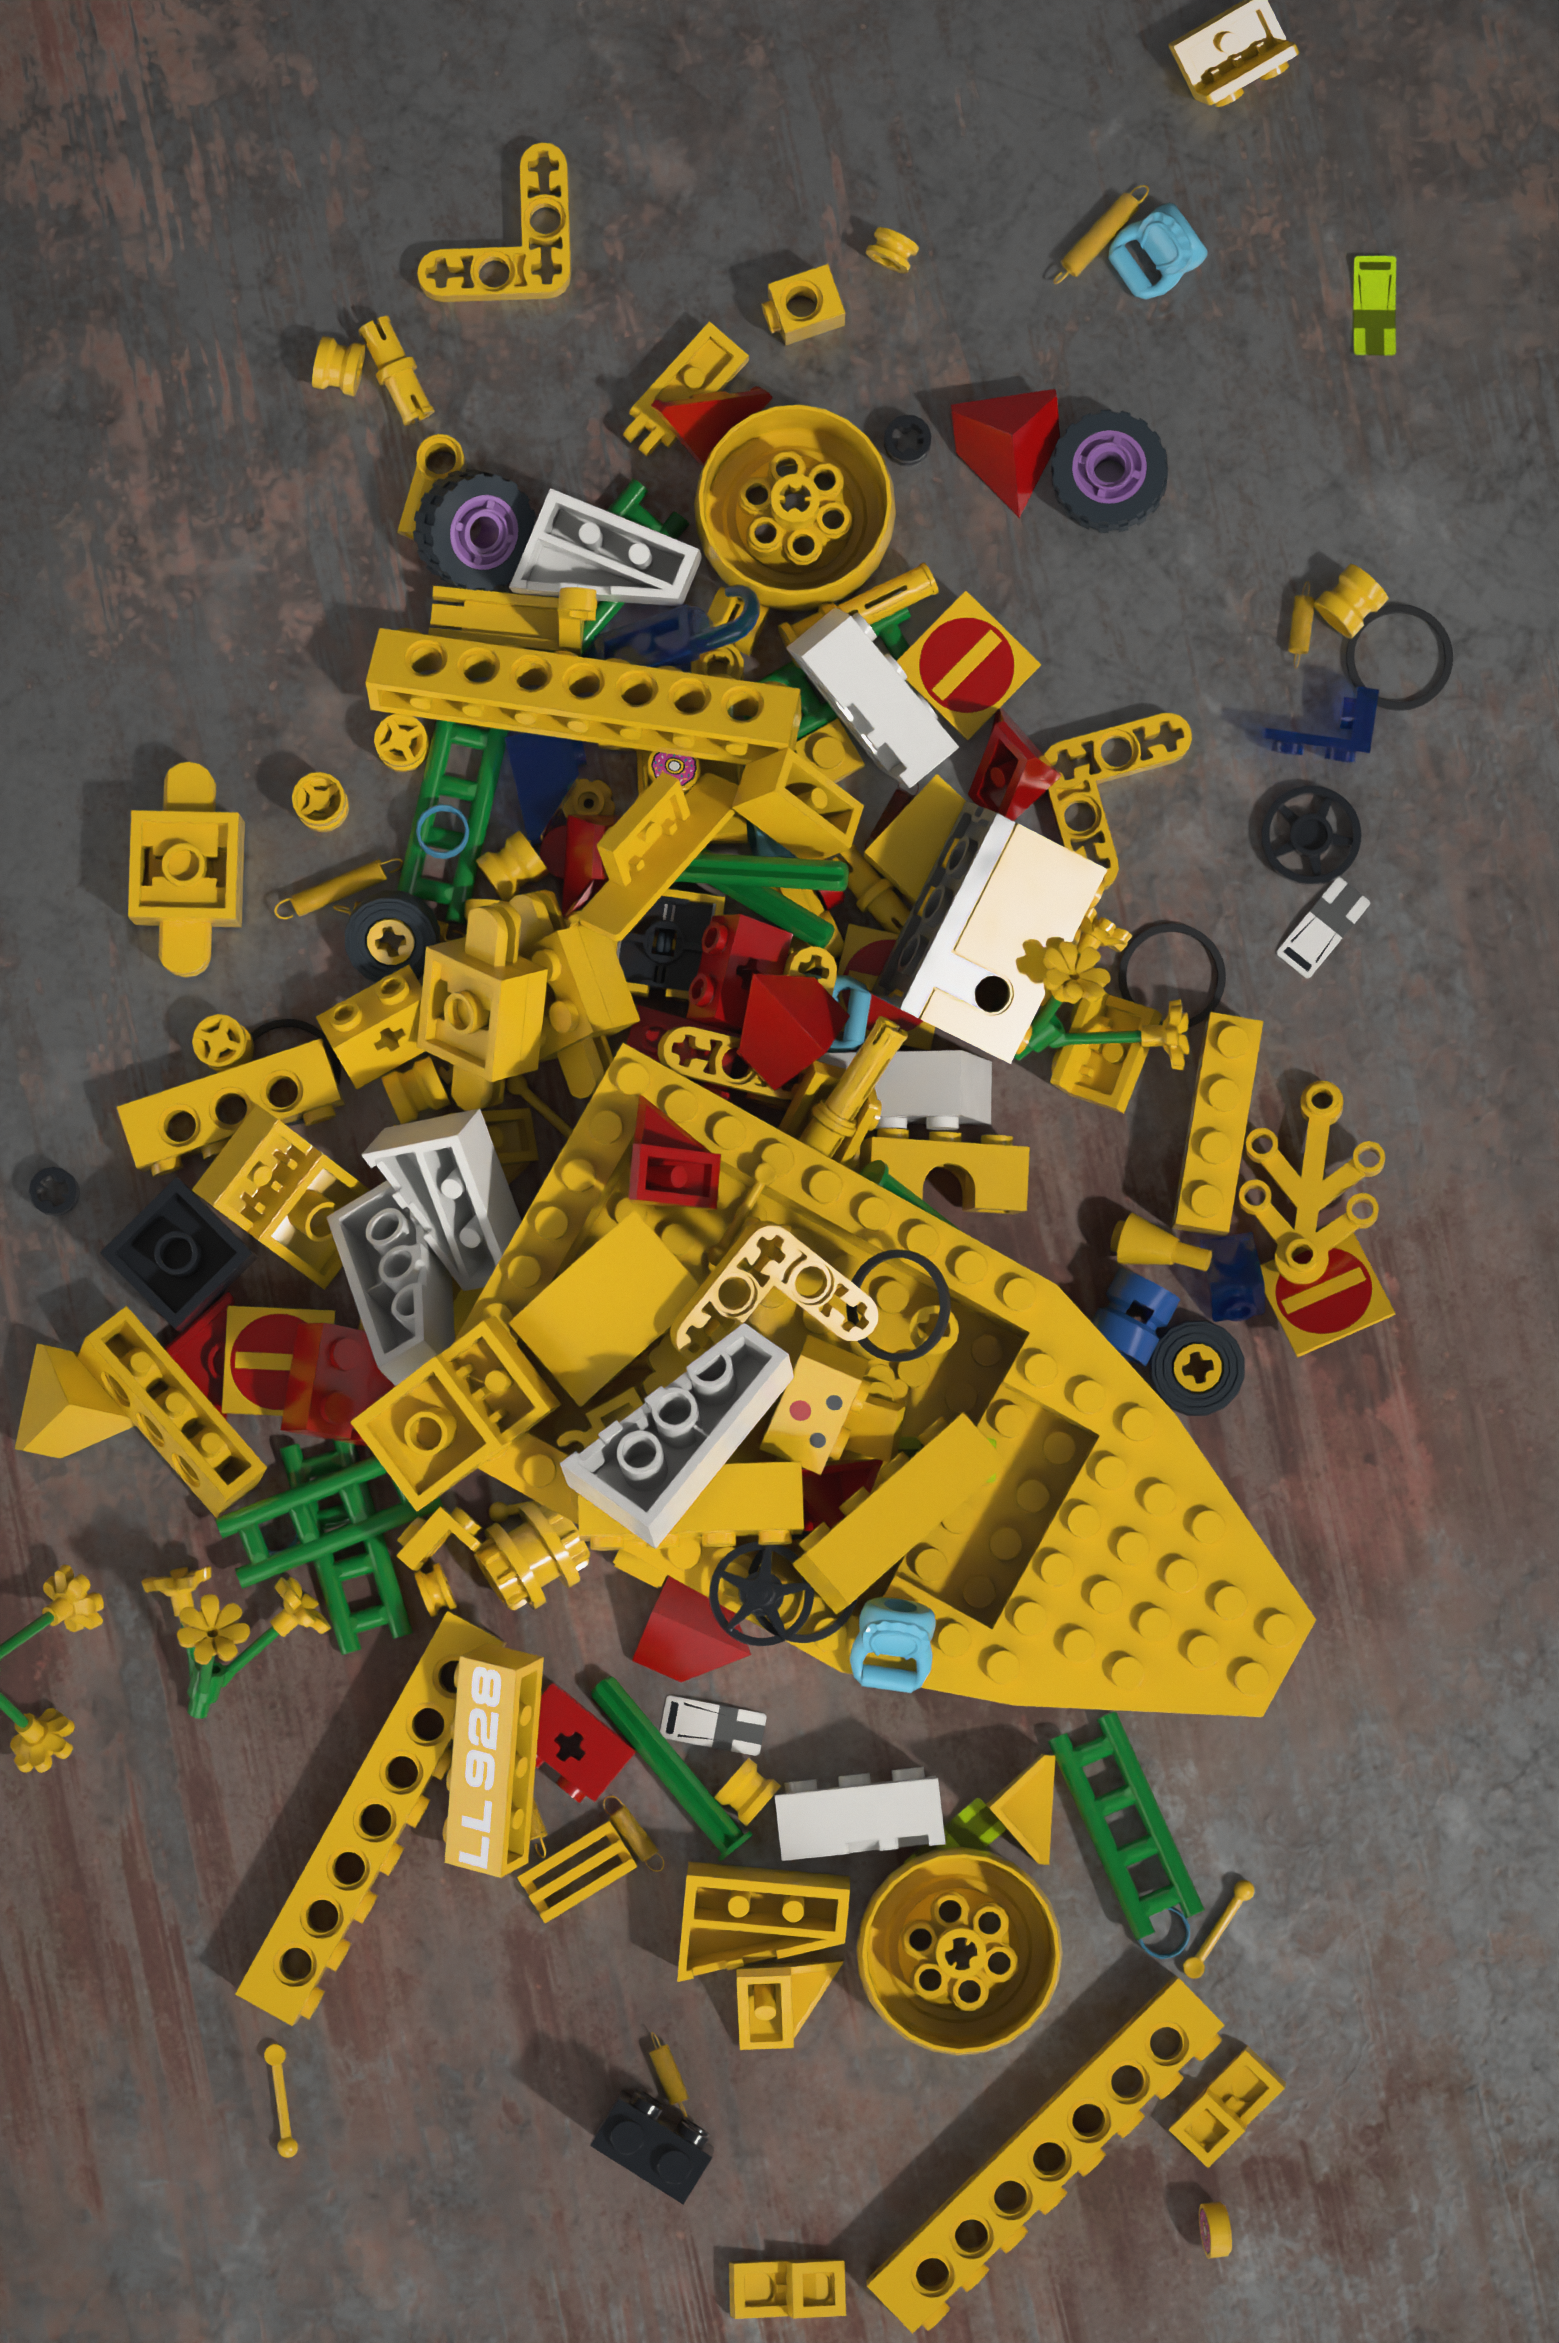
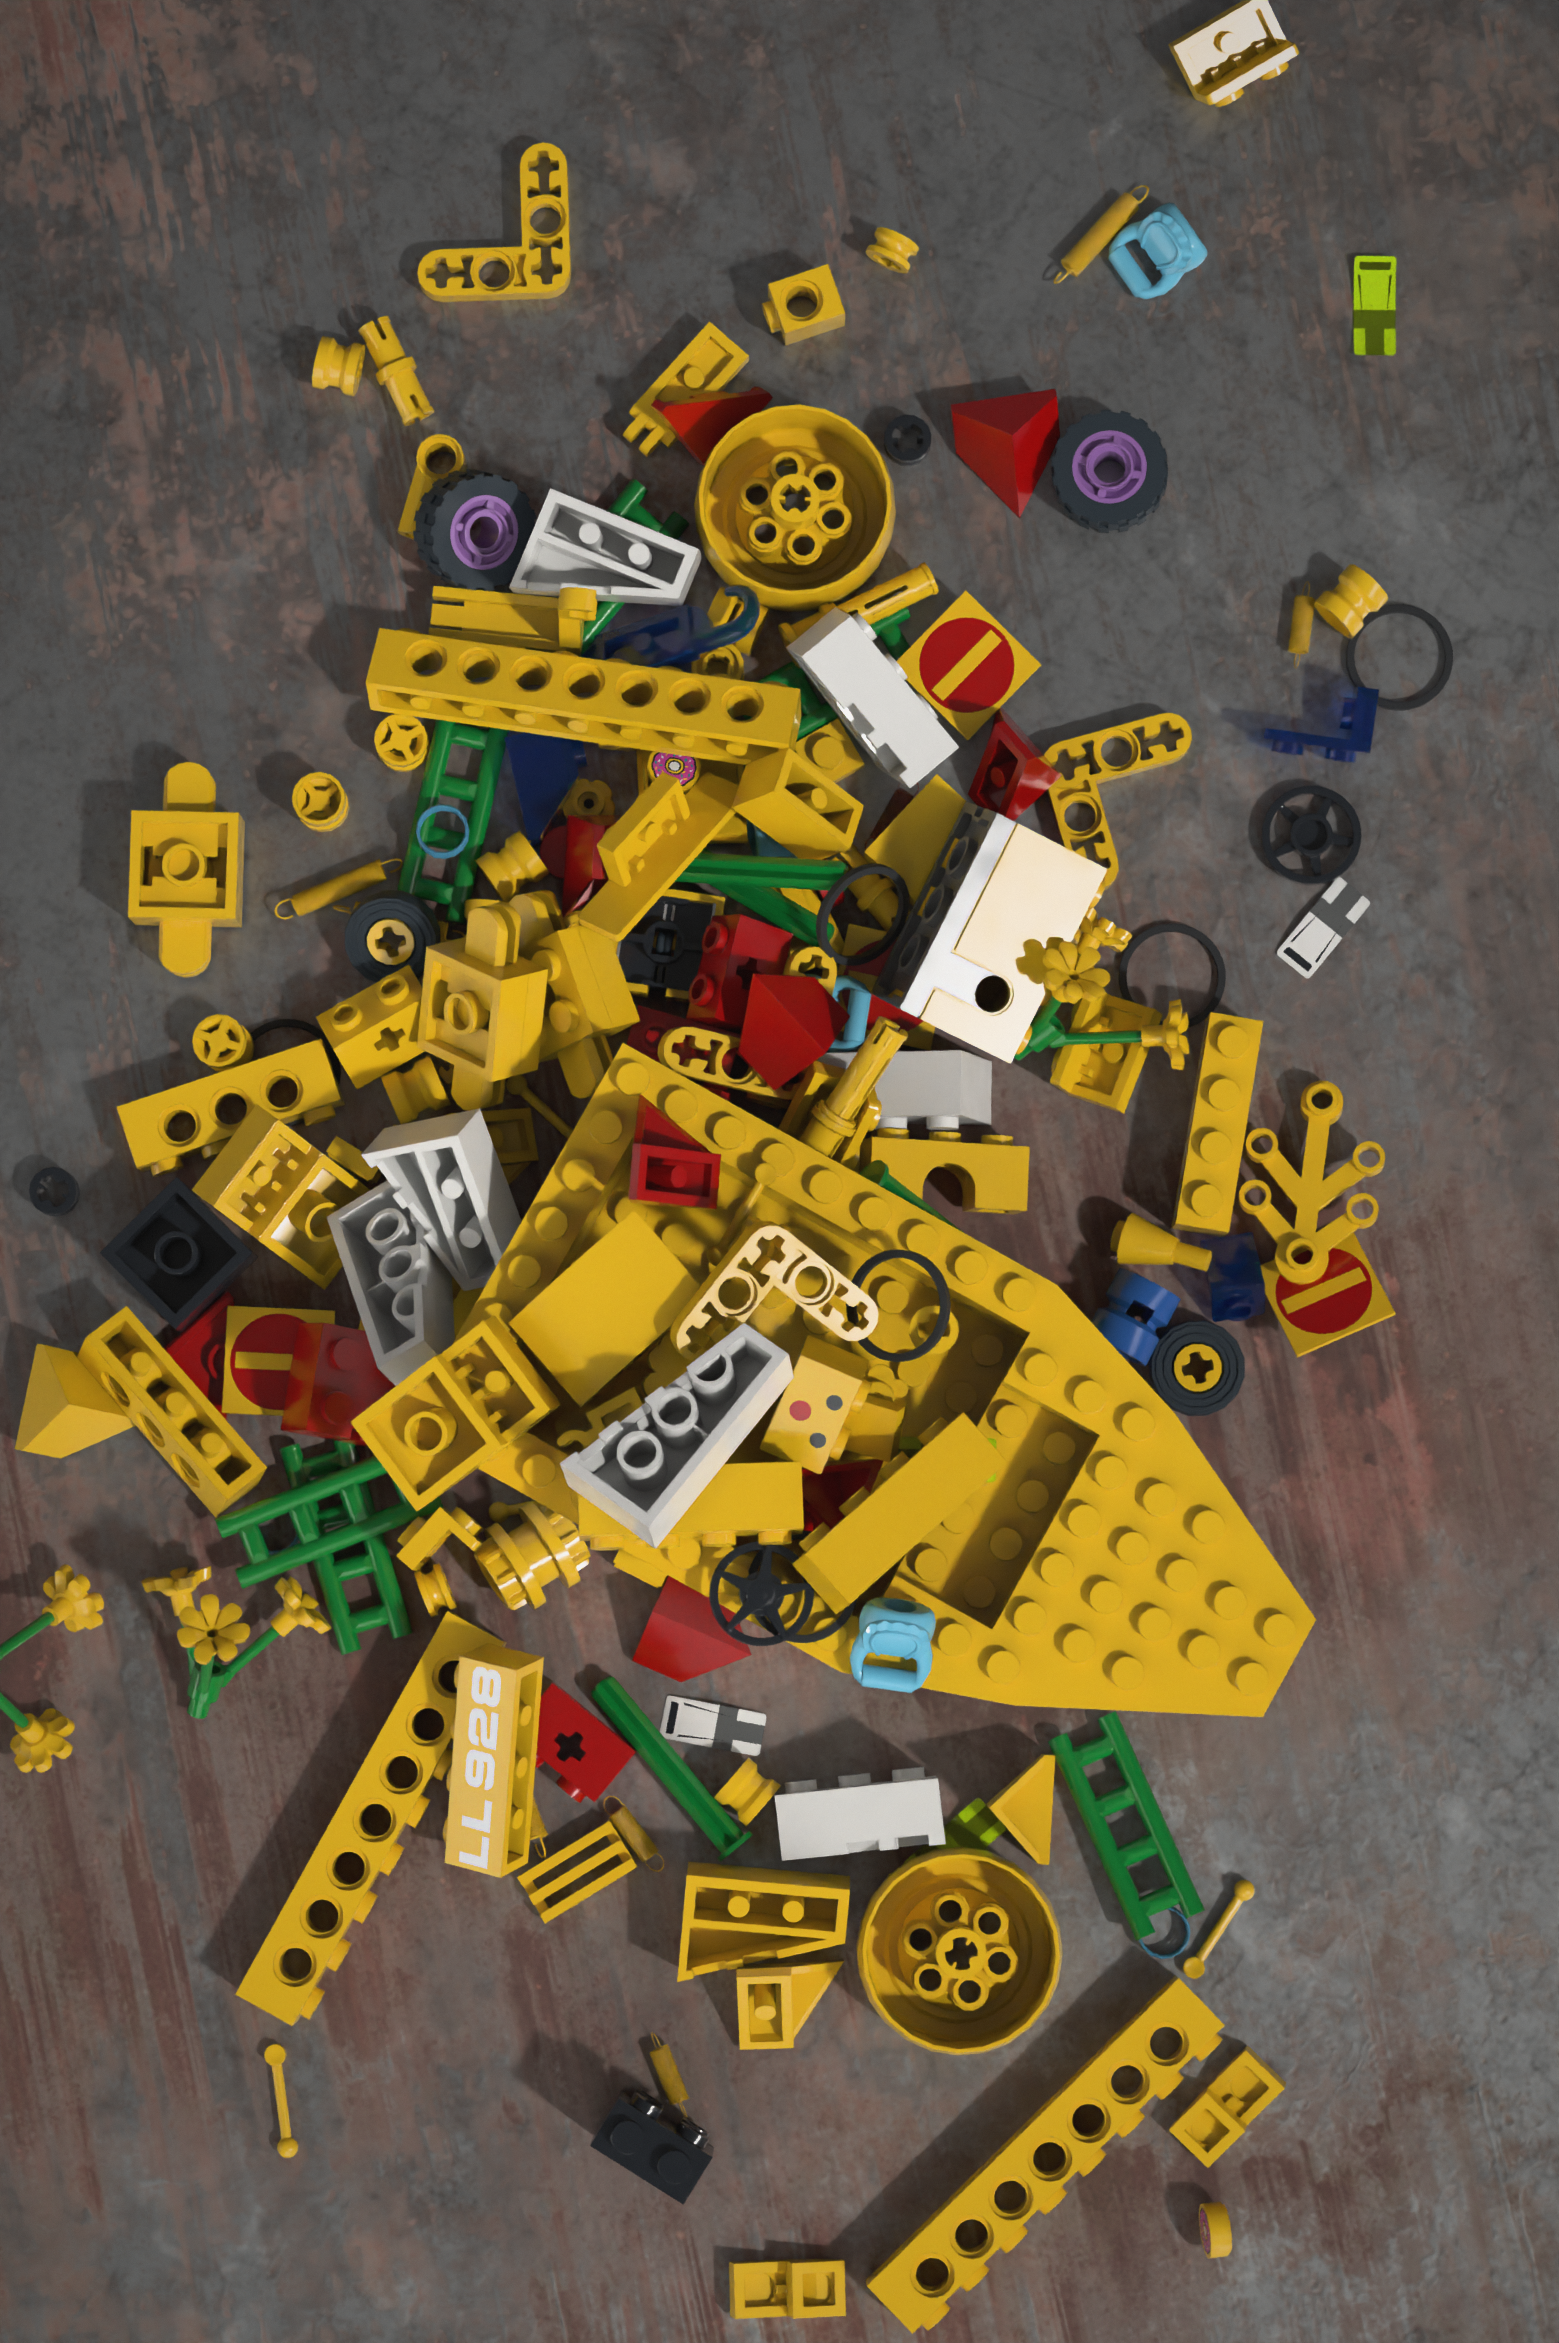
none -> yellow tile [326,1136,382,1184]
none -> black piece [816,863,909,966]

